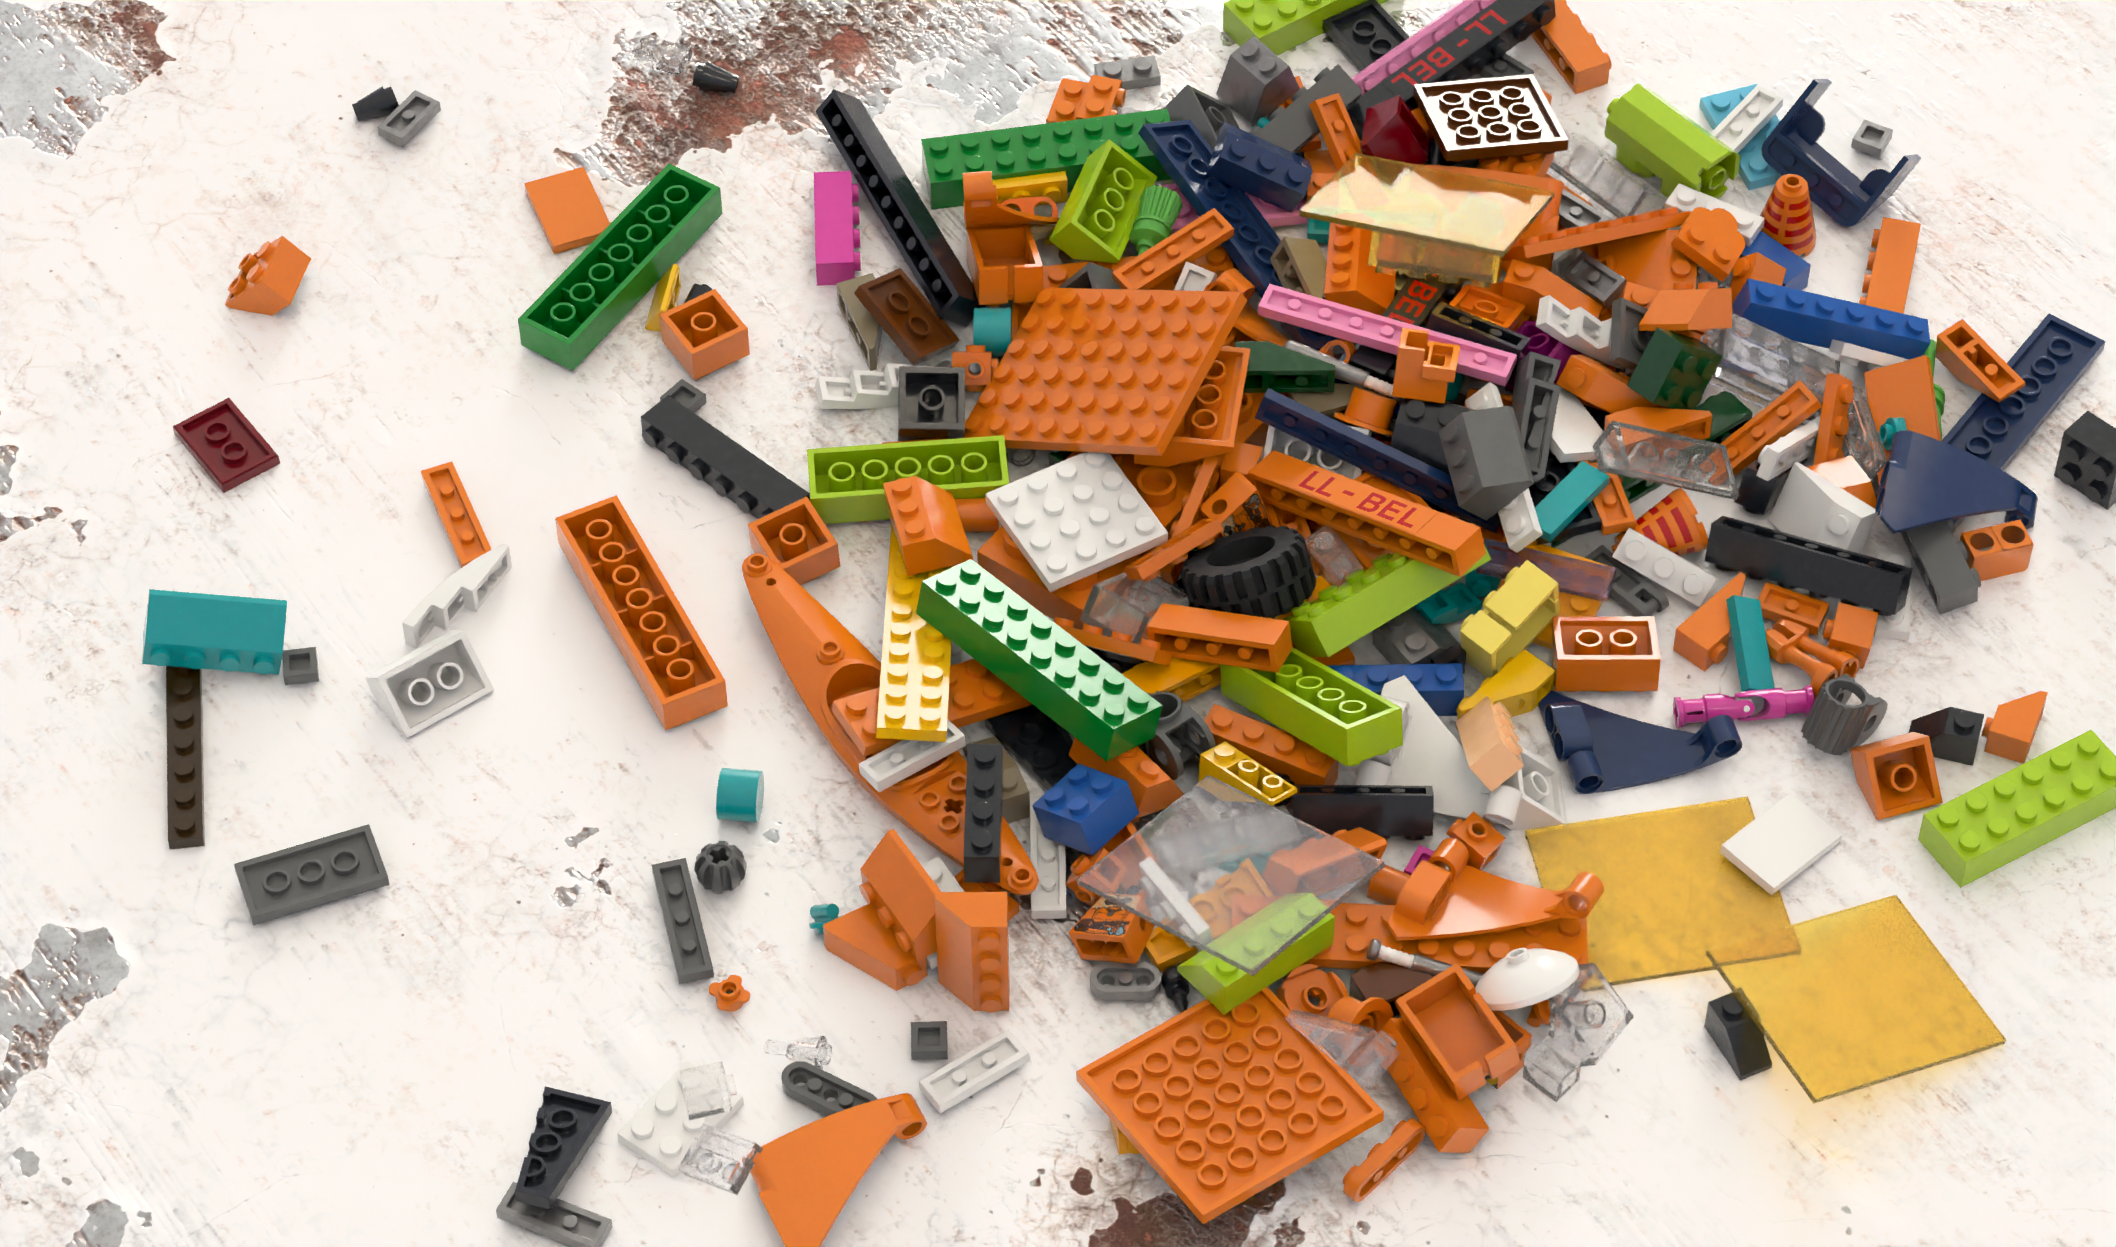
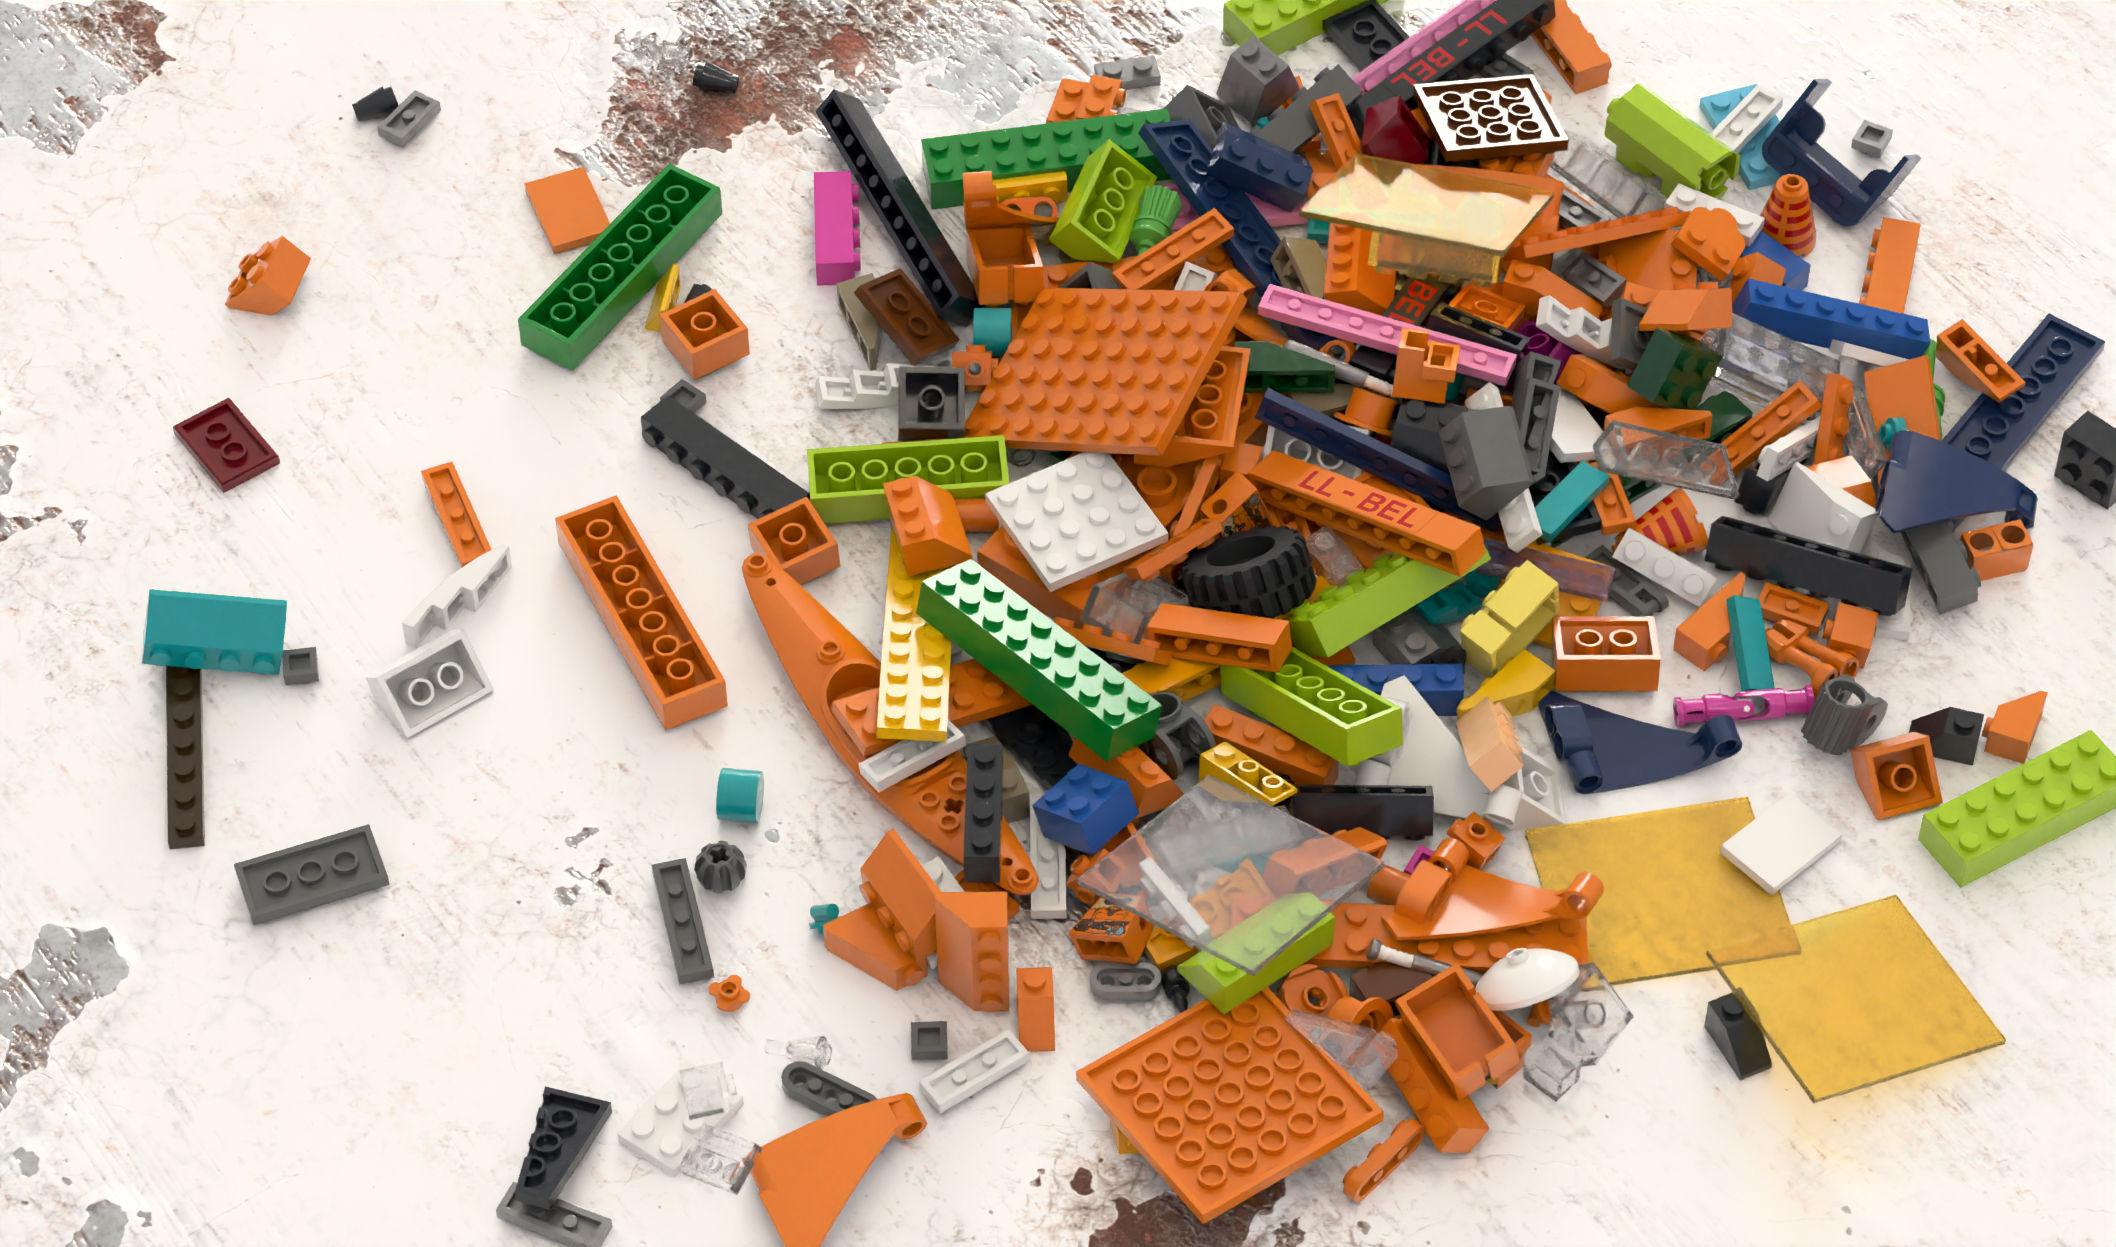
none -> orange slope [1016,967,1055,1052]

